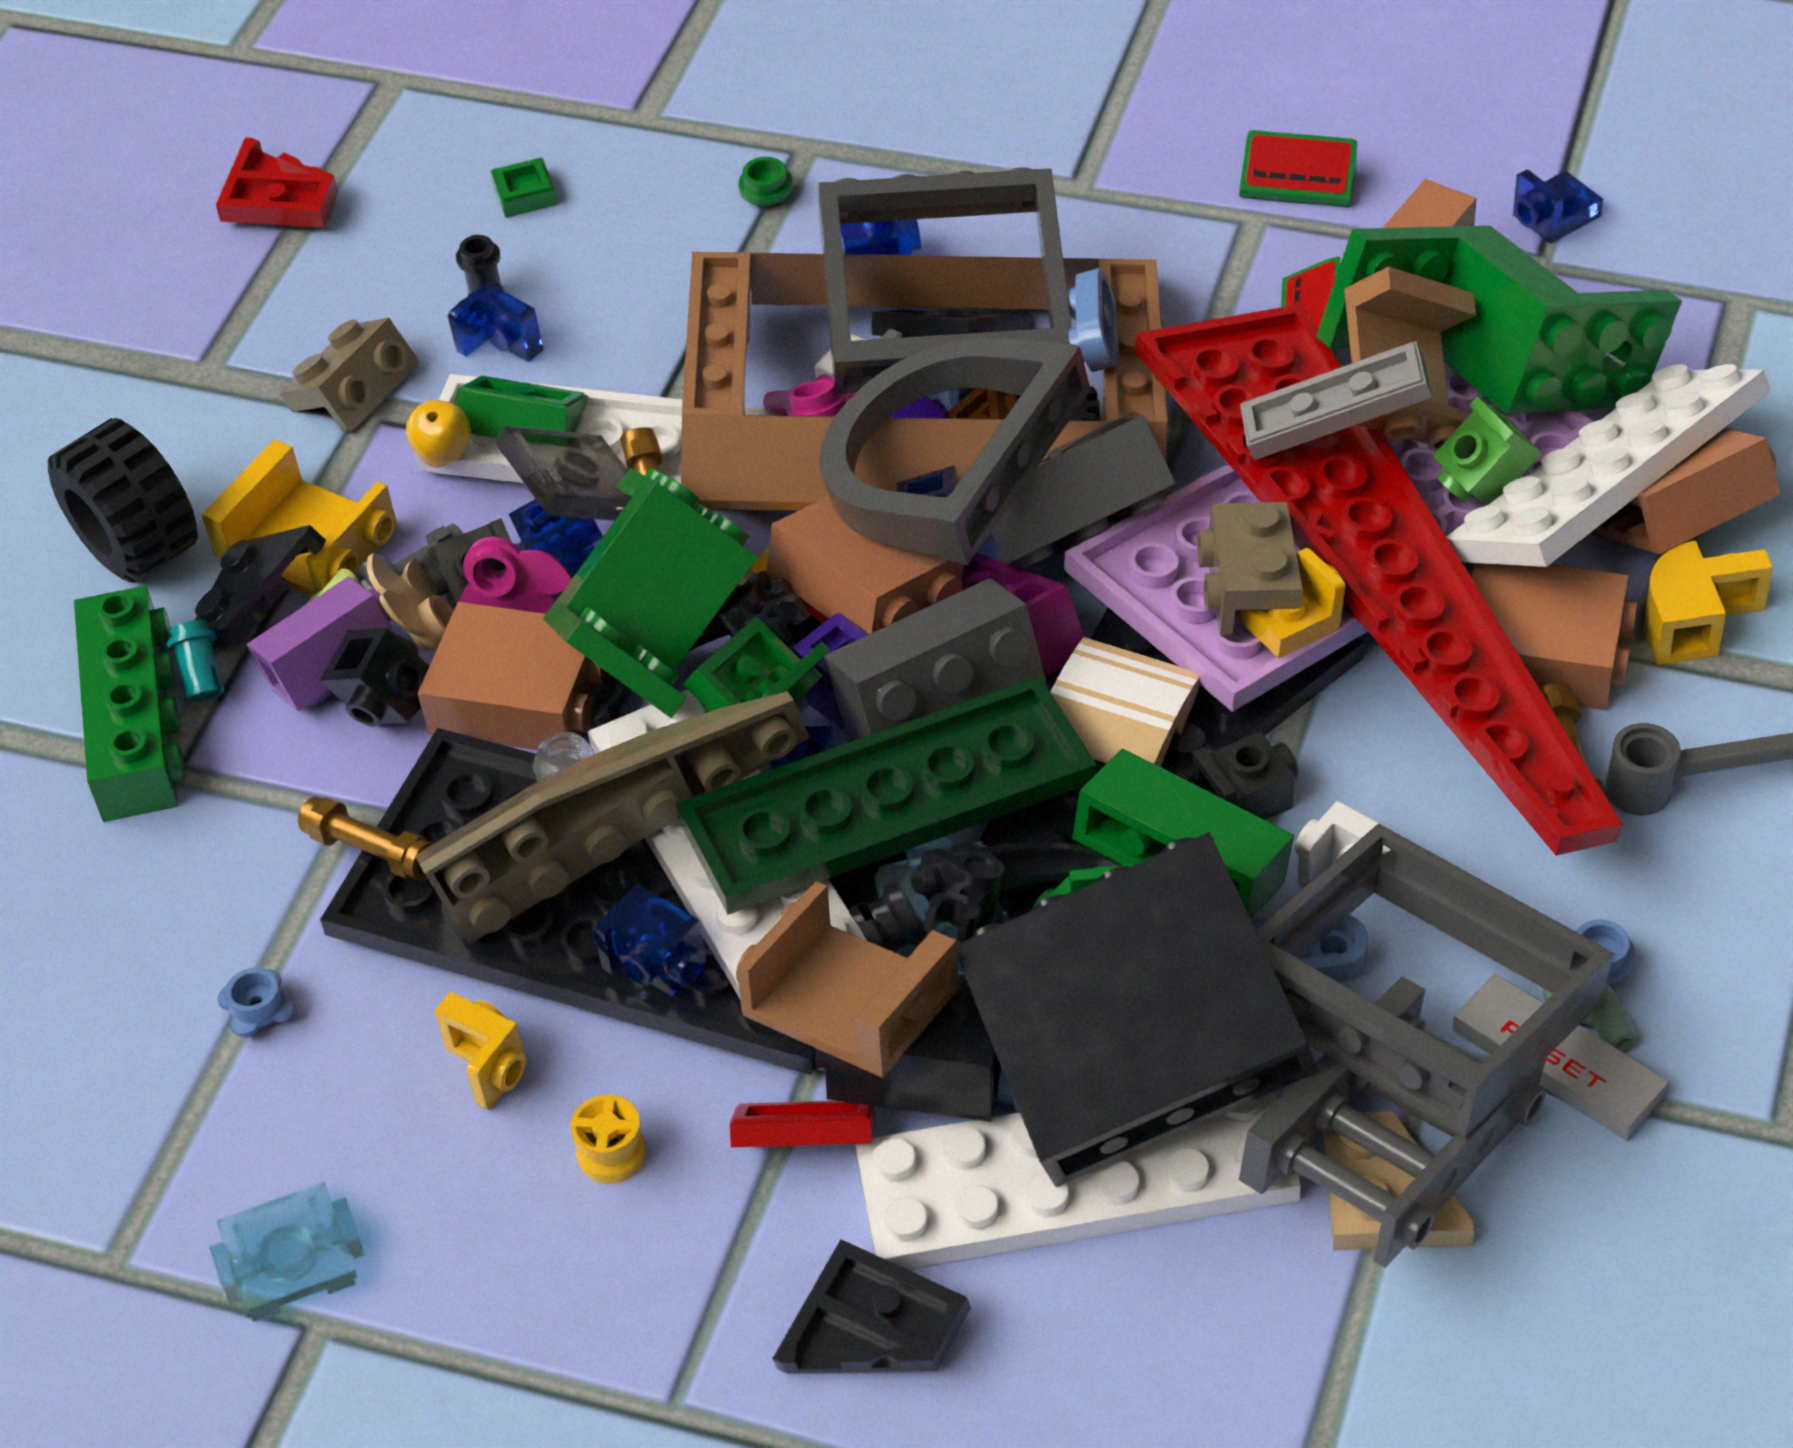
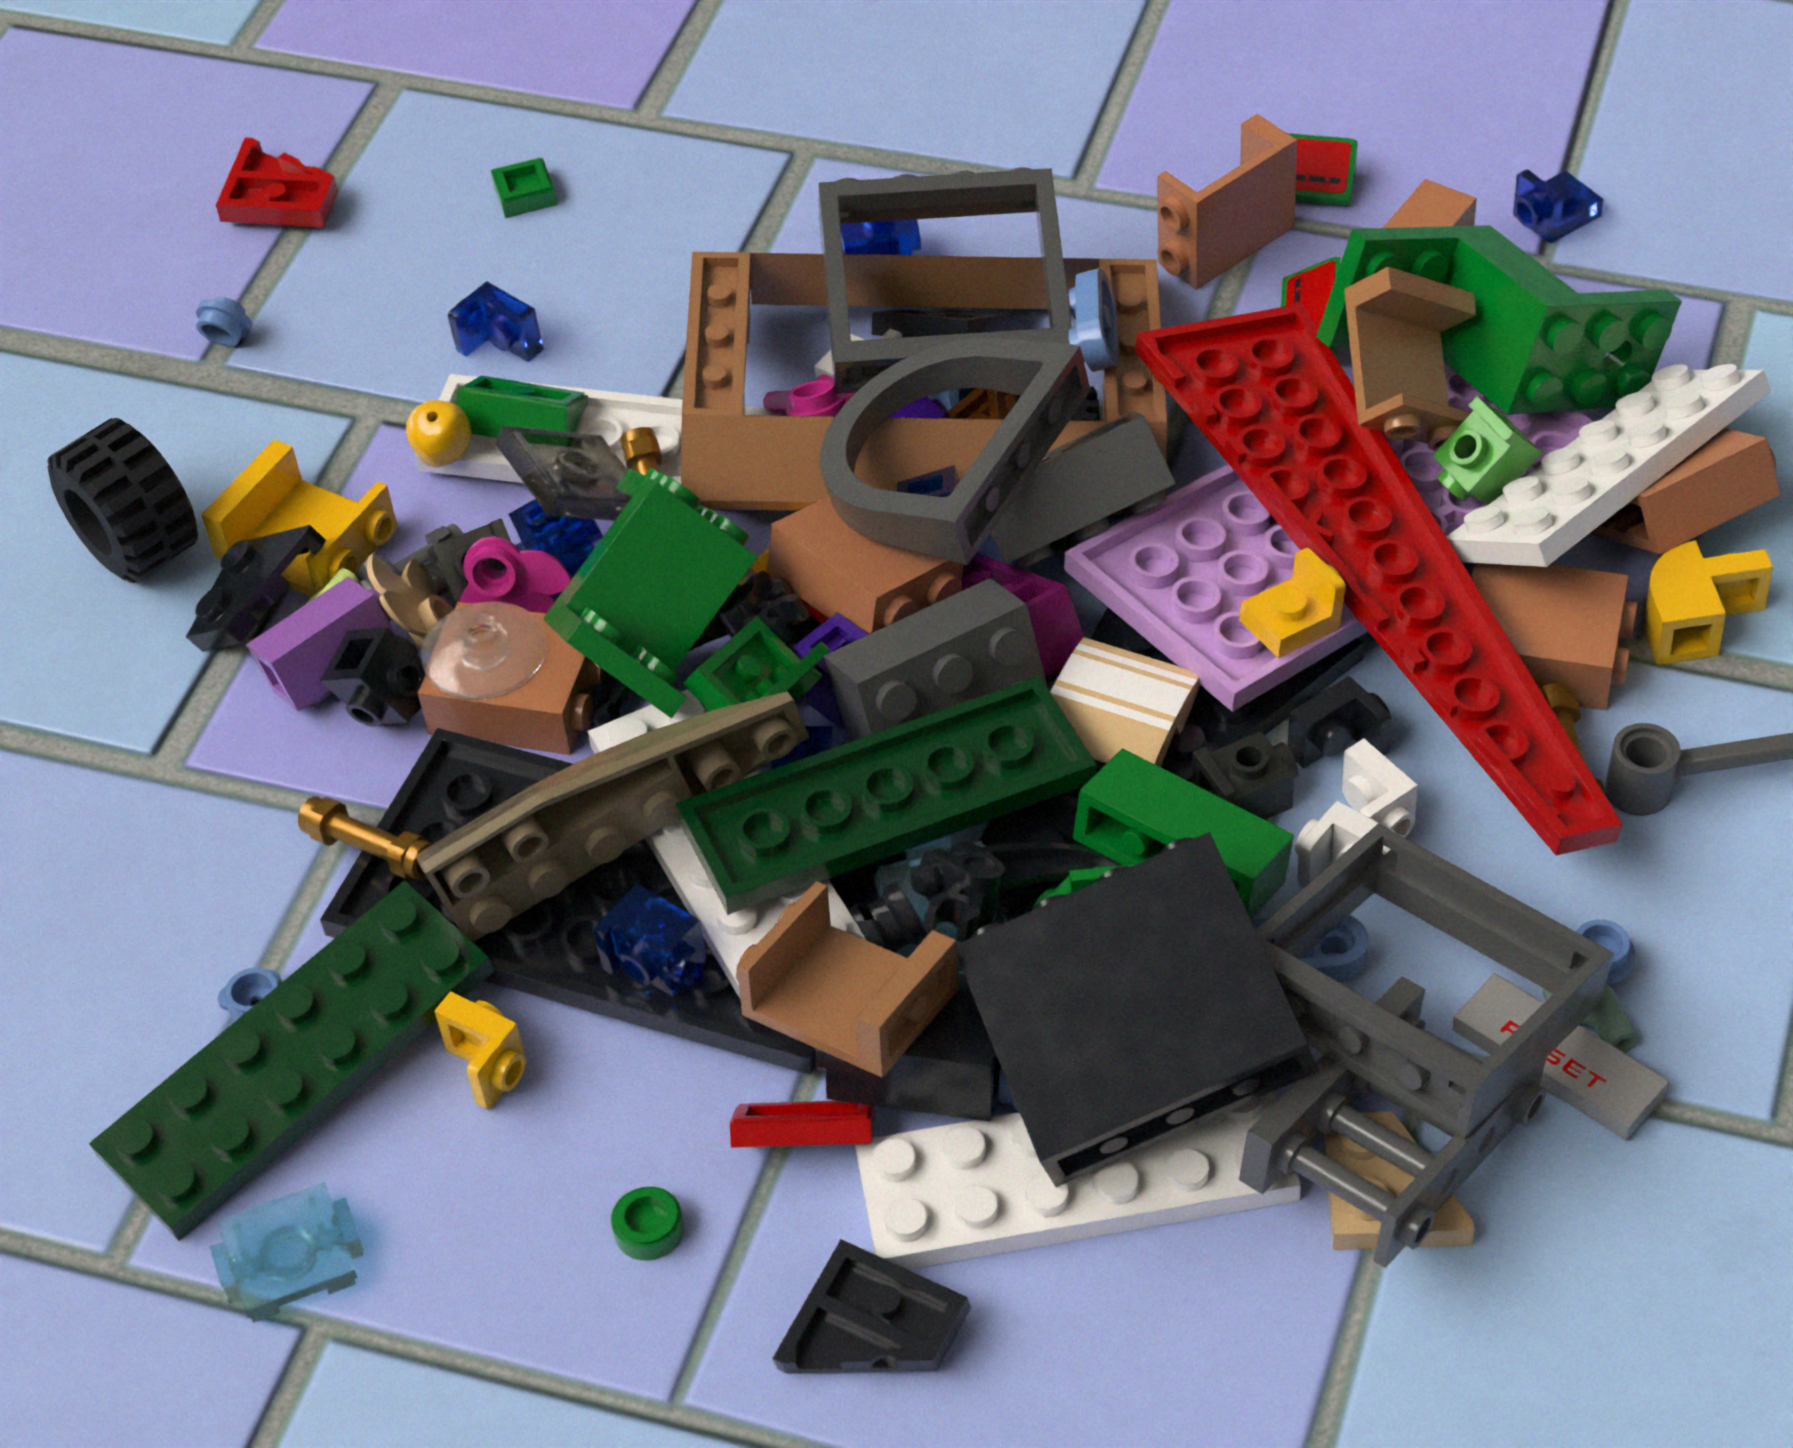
green brick [74,585,186,822] -> none
teal pin [166,620,225,702] -> none
dark tan bracket [280,318,419,432] -> none
black pin [456,235,504,309] -> none
clear plate [533,732,596,782] -> none
yellow wheel [571,1094,646,1184] -> none
green plate [738,157,793,207] -> none
dark tan bracket [1197,502,1303,635] -> none
light grey tile [1240,341,1433,460] -> none
none -> dark green plate [89,880,495,1241]
none -> medium blue plate [196,297,252,347]
none -> clear dish [421,601,547,700]
none -> green tile [611,1186,684,1260]
none -> nougat panel [1157,114,1297,290]
none -> black bracket [1287,676,1391,769]
none -> white bracket [1342,739,1418,838]

